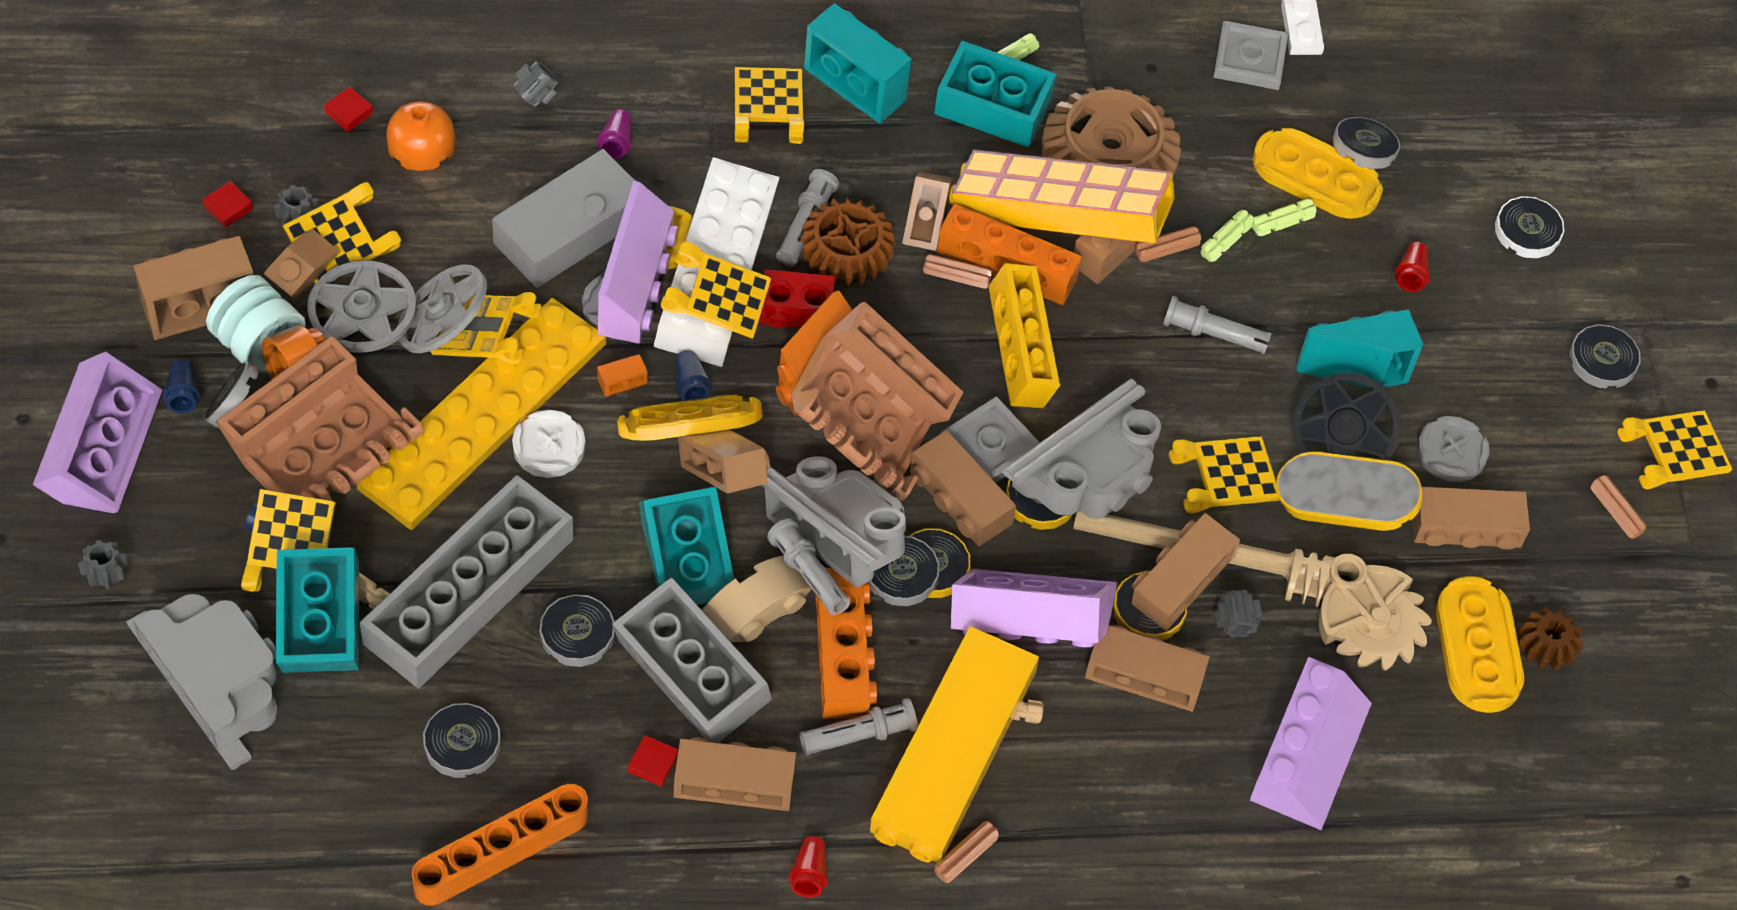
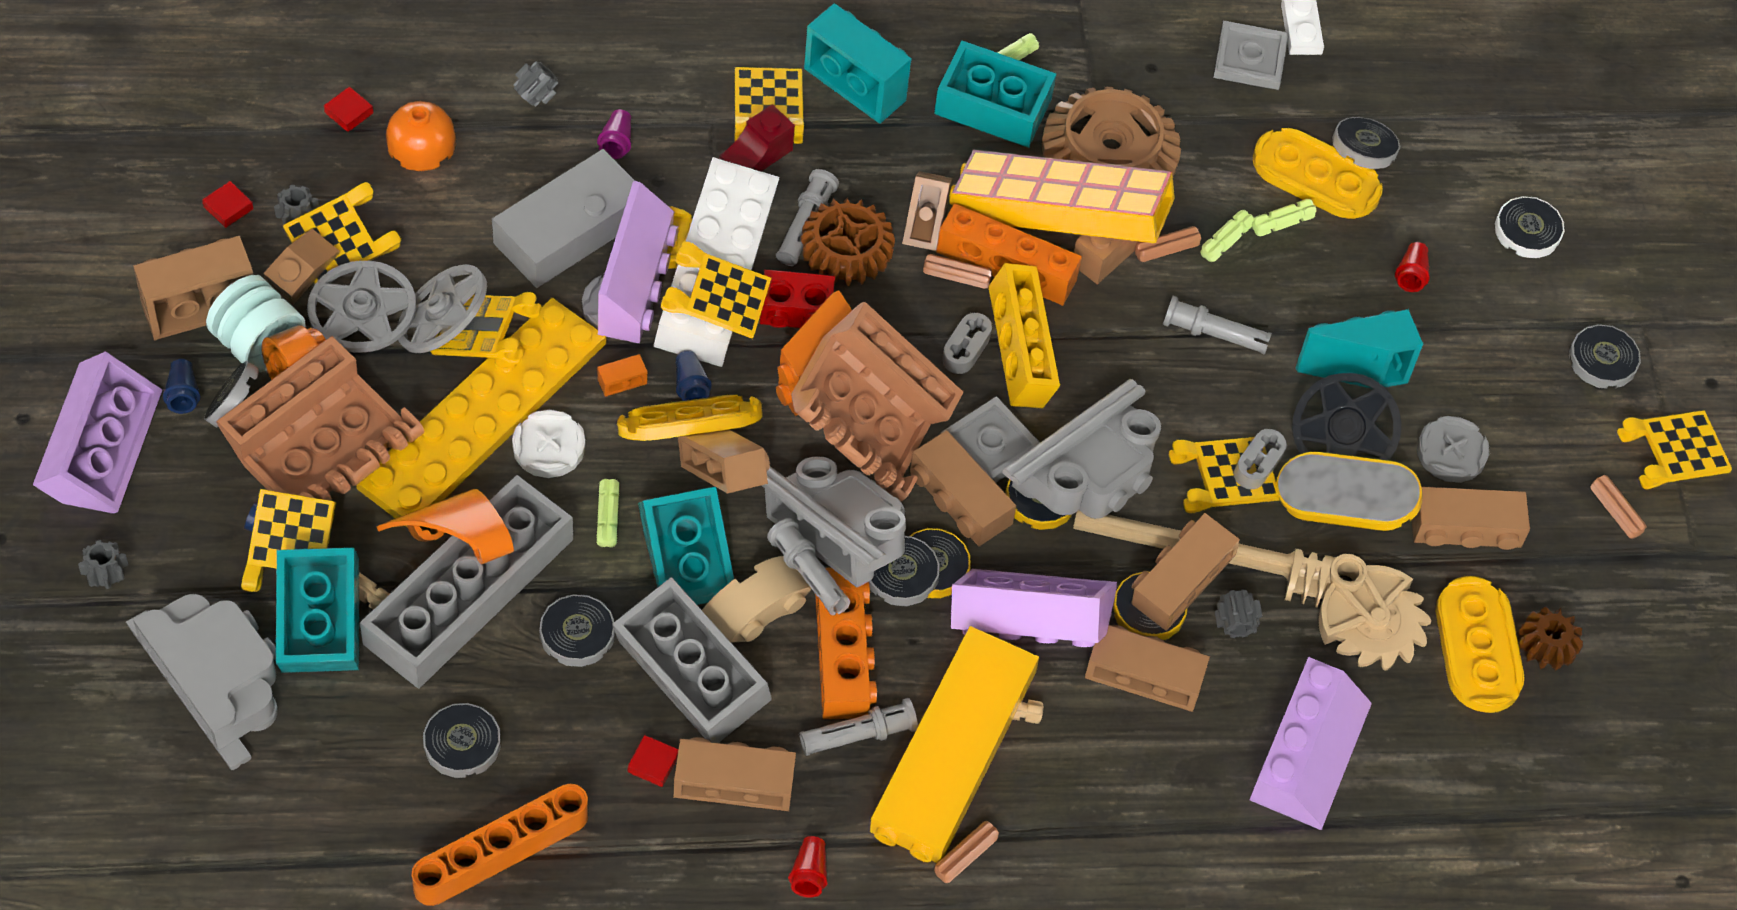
none -> orange panel [376,489,514,565]
none -> yellowish green axle [597,479,619,547]
none -> dark red arch [719,104,795,171]
none -> light grey beam [942,313,992,374]
none -> light grey beam [1234,429,1287,489]

